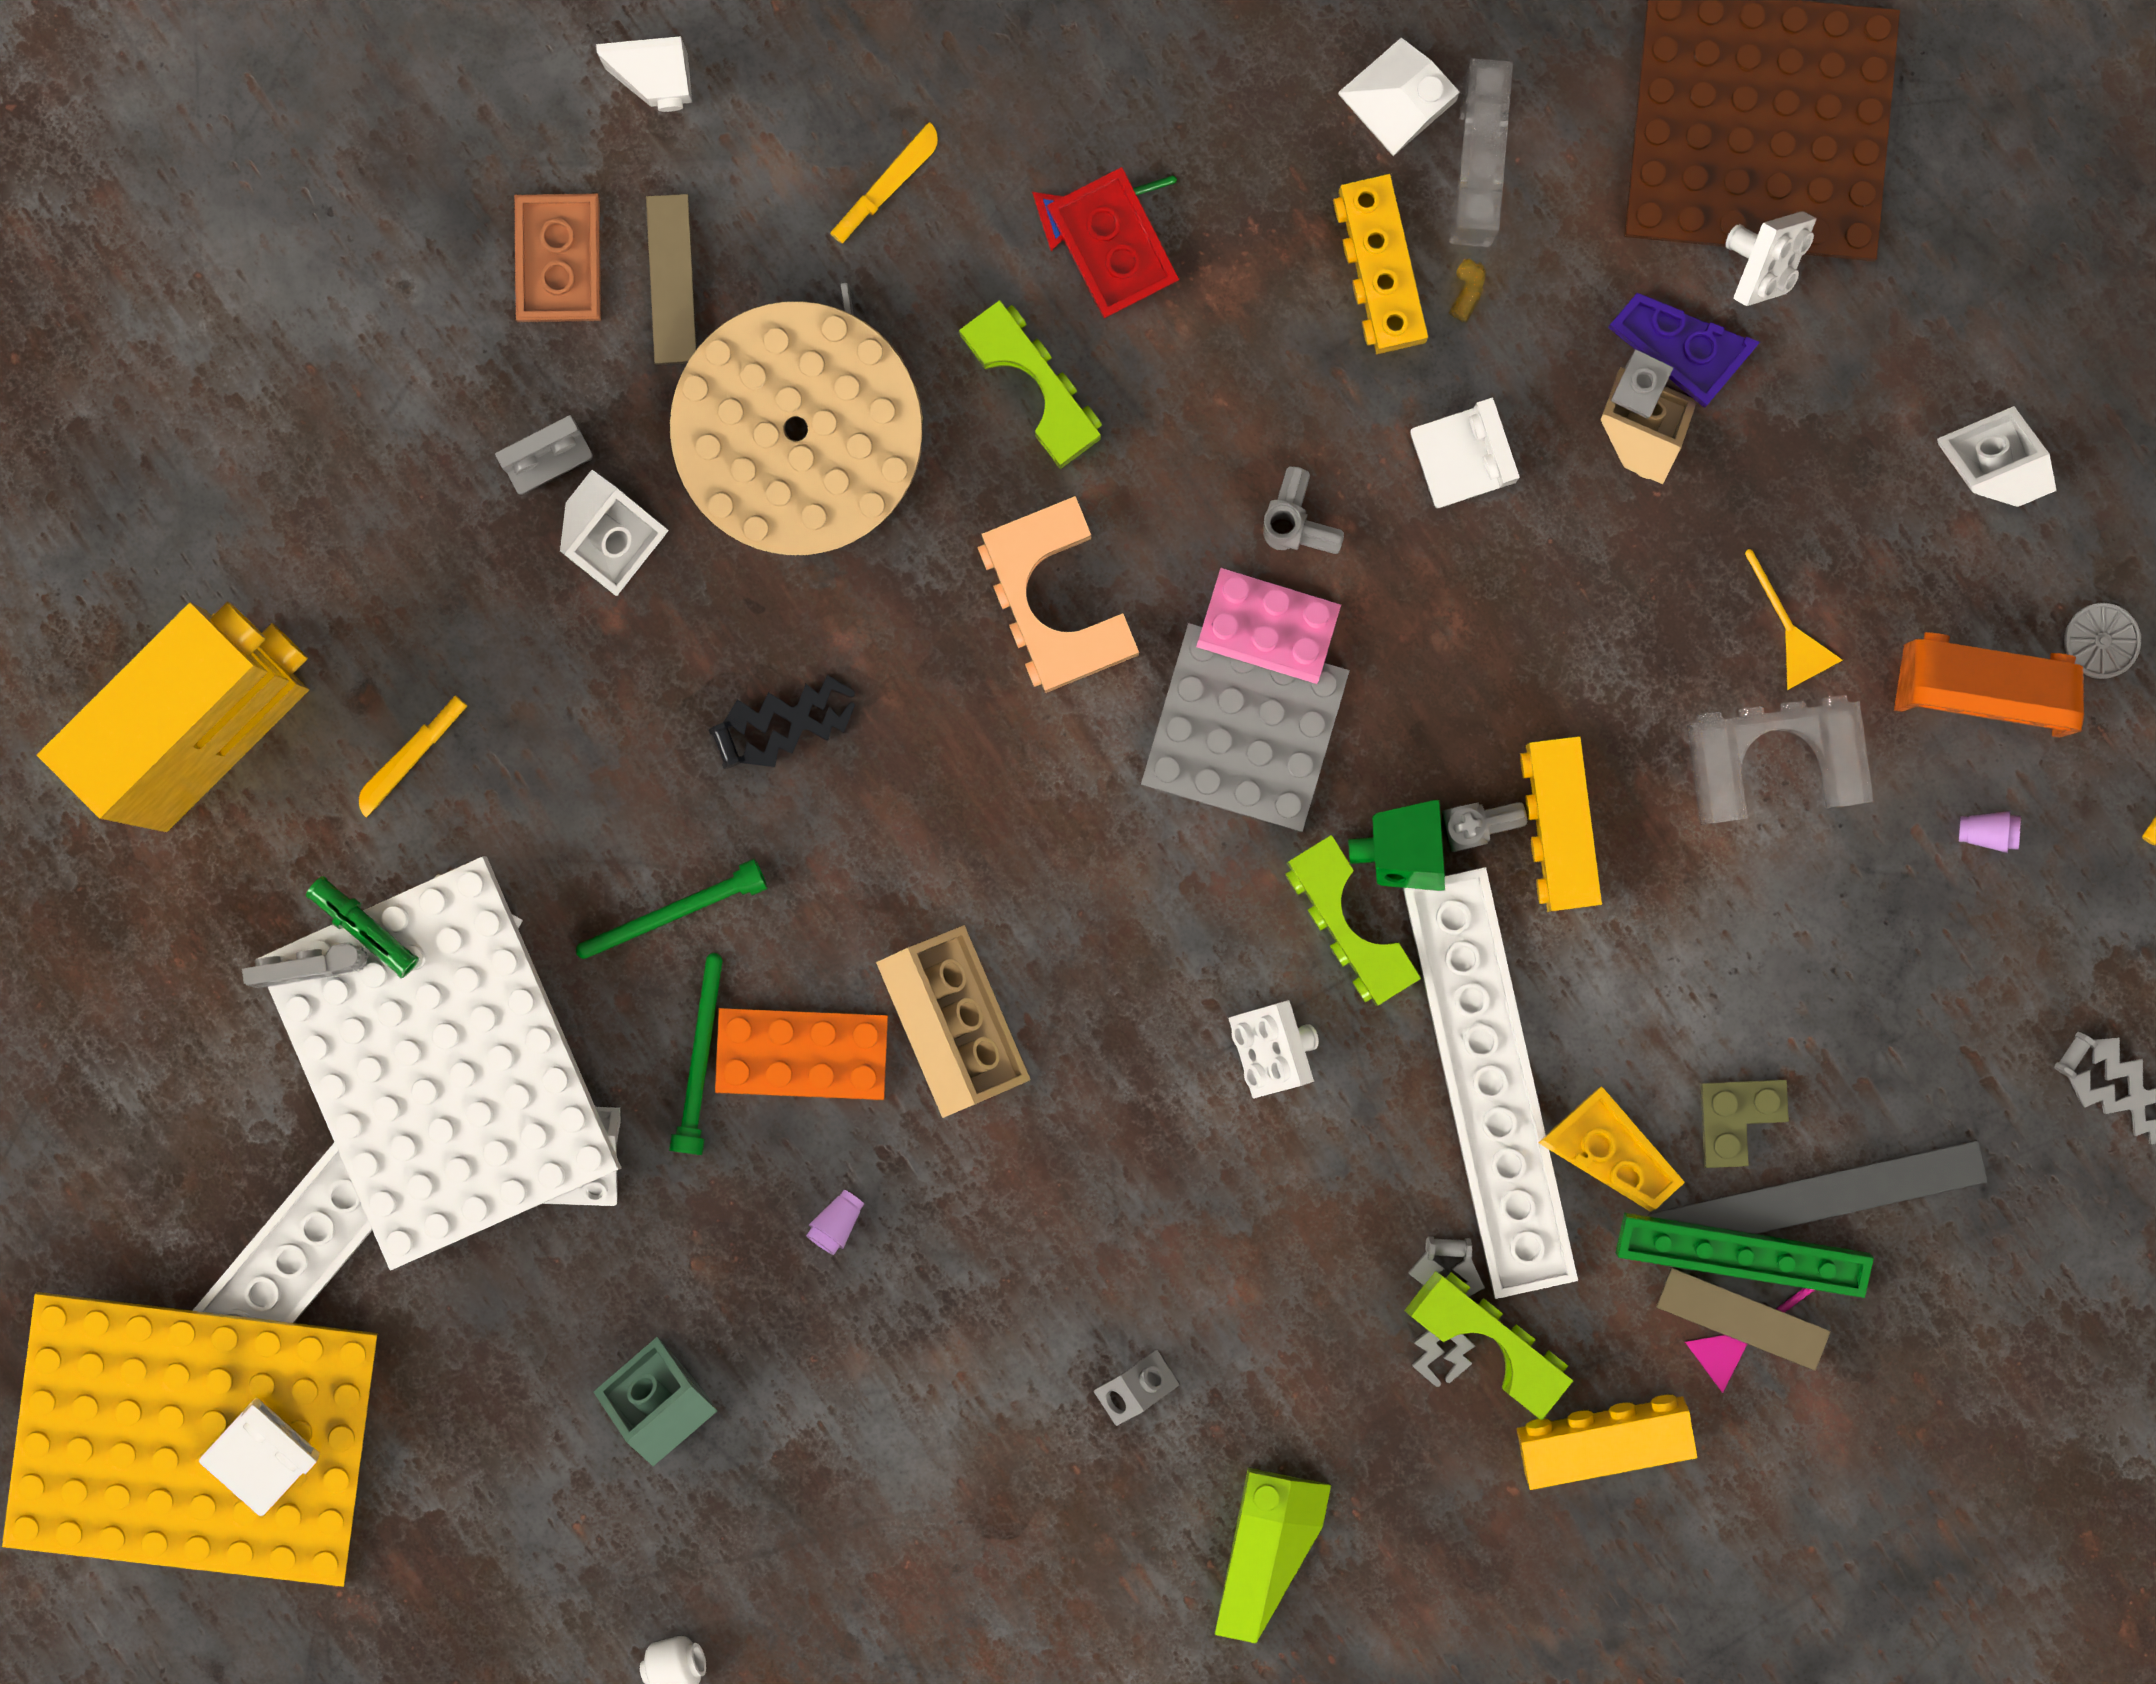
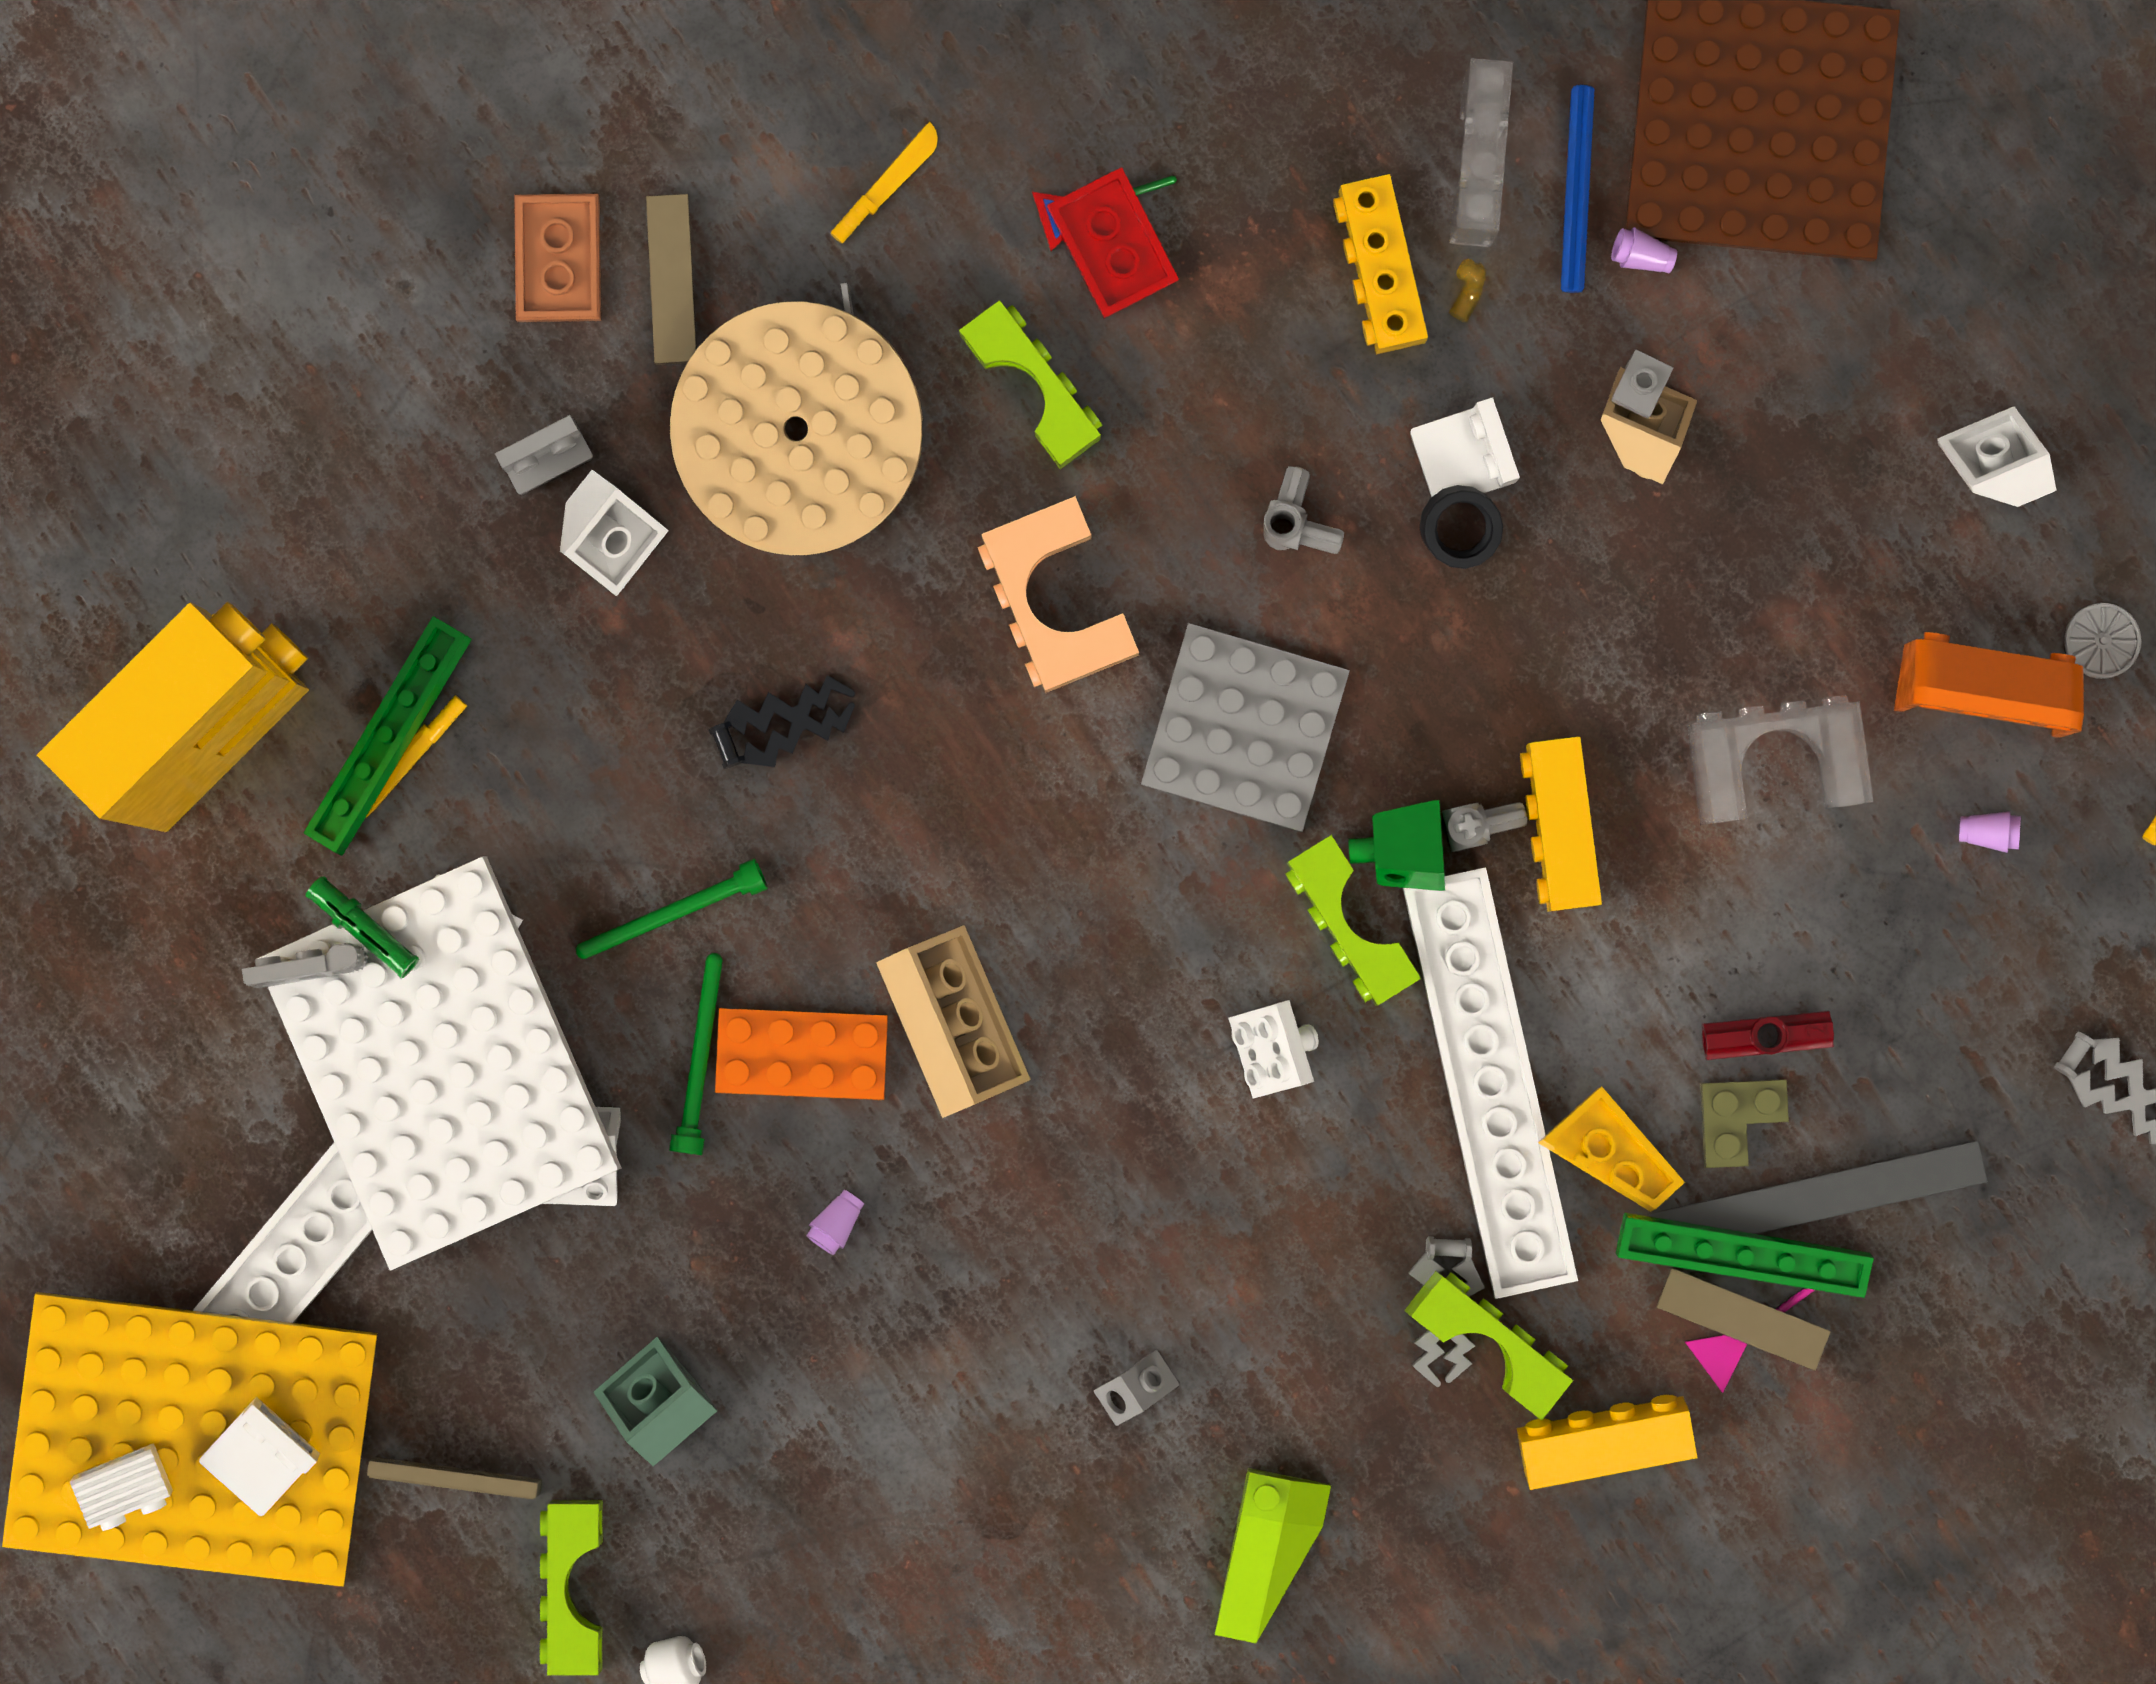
white slope [596,36,692,112] -> none
bright pink plate [1196,568,1341,684] -> none
white slope [1338,38,1460,156] -> none
dark purple wing [1608,293,1760,408] -> none
white plate [1726,211,1817,306] -> none
yellow piece [1745,549,1843,690] -> none
none -> white brick [70,1443,173,1531]
none -> green plate [303,616,472,856]
none -> dark tan tile [367,1457,542,1500]
none -> lime arch [540,1500,603,1675]
none -> black tyre [1420,485,1503,569]
none -> blue axle [1561,85,1595,293]
none -> lavender cone [1611,227,1677,273]
none -> dark red piece [1702,1011,1834,1060]

